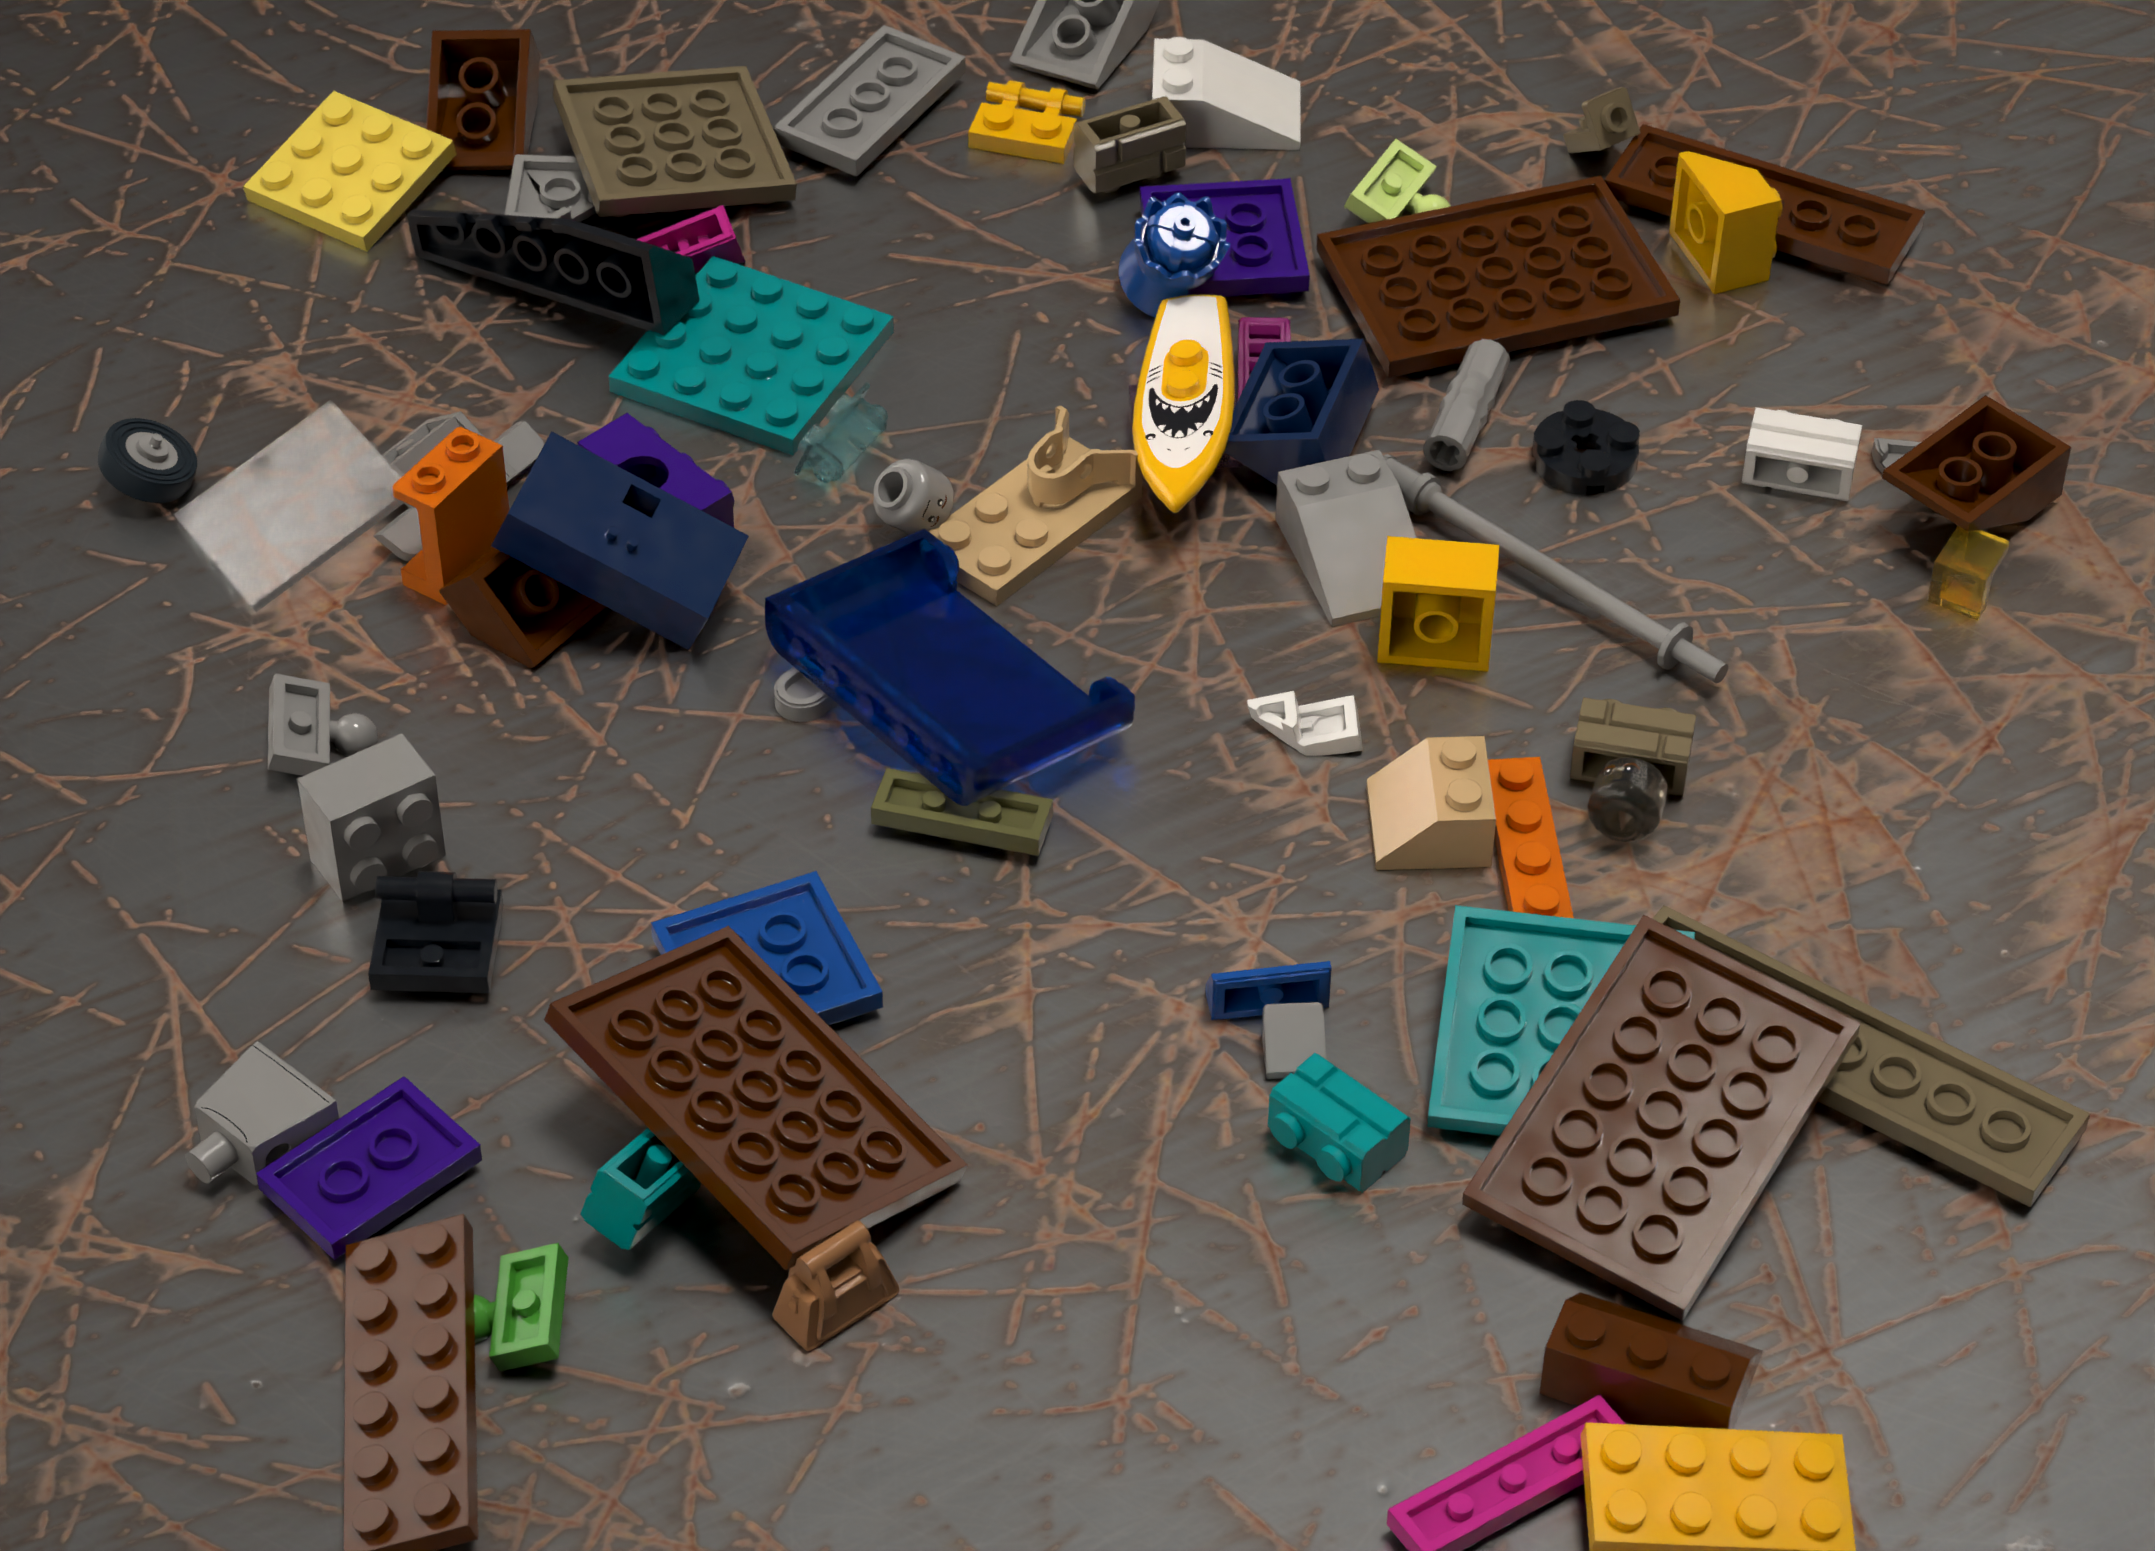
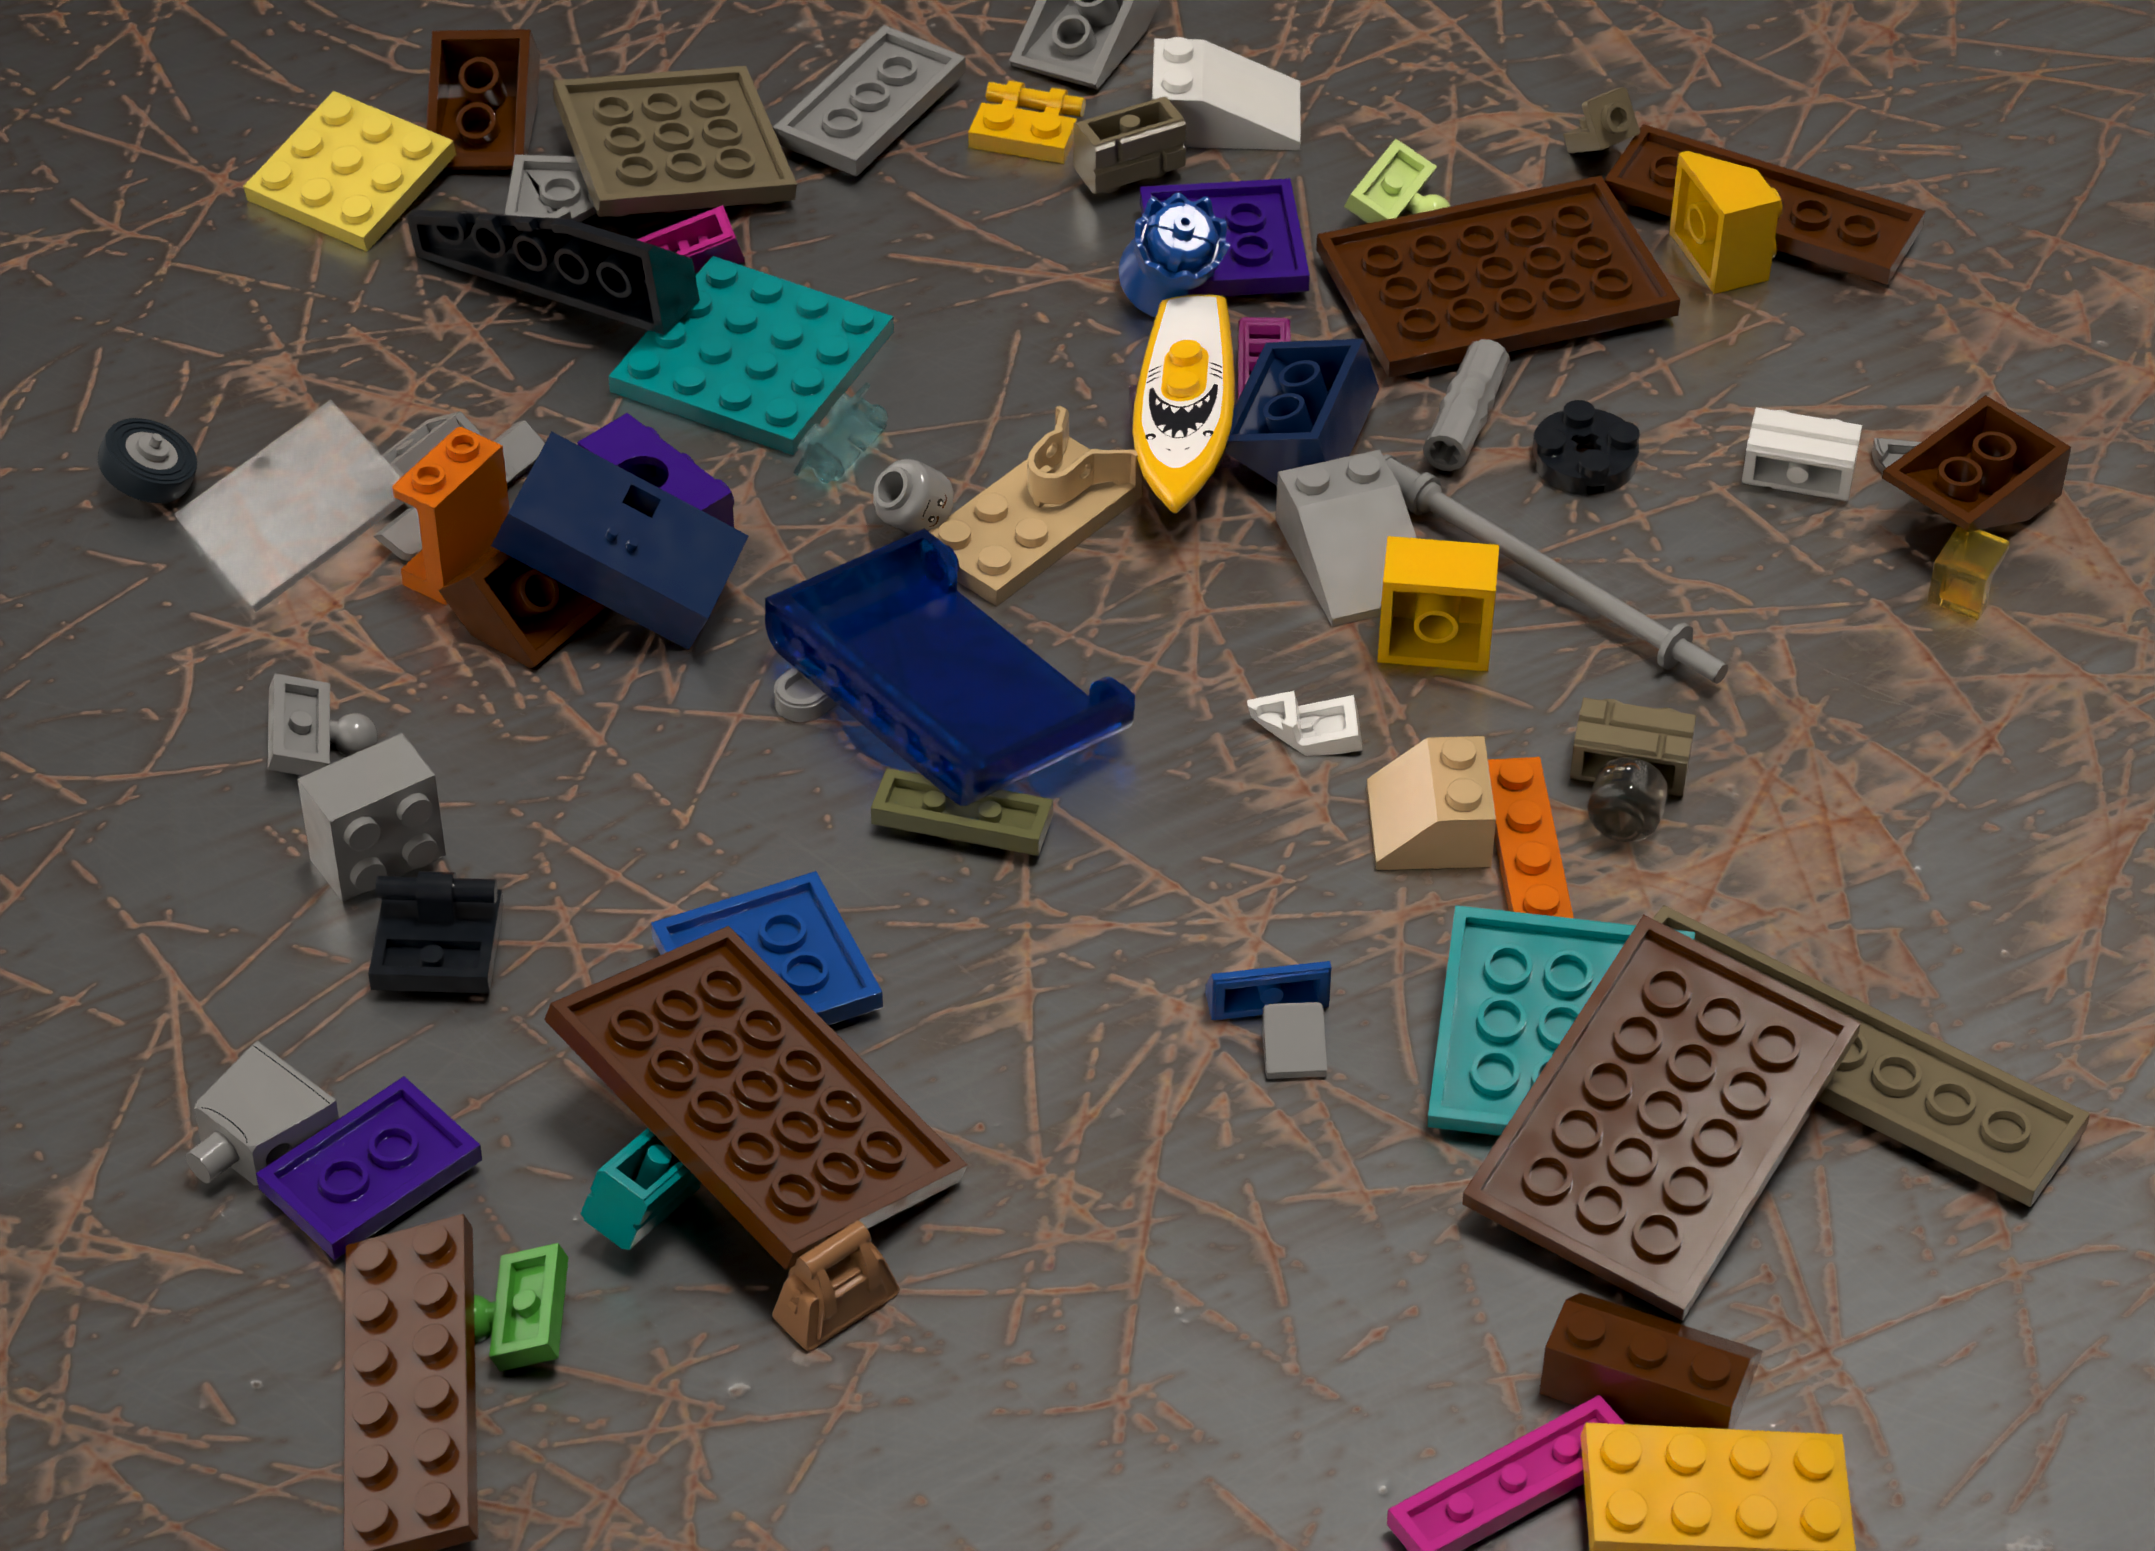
teal brick [1268,1053,1411,1193] -> none

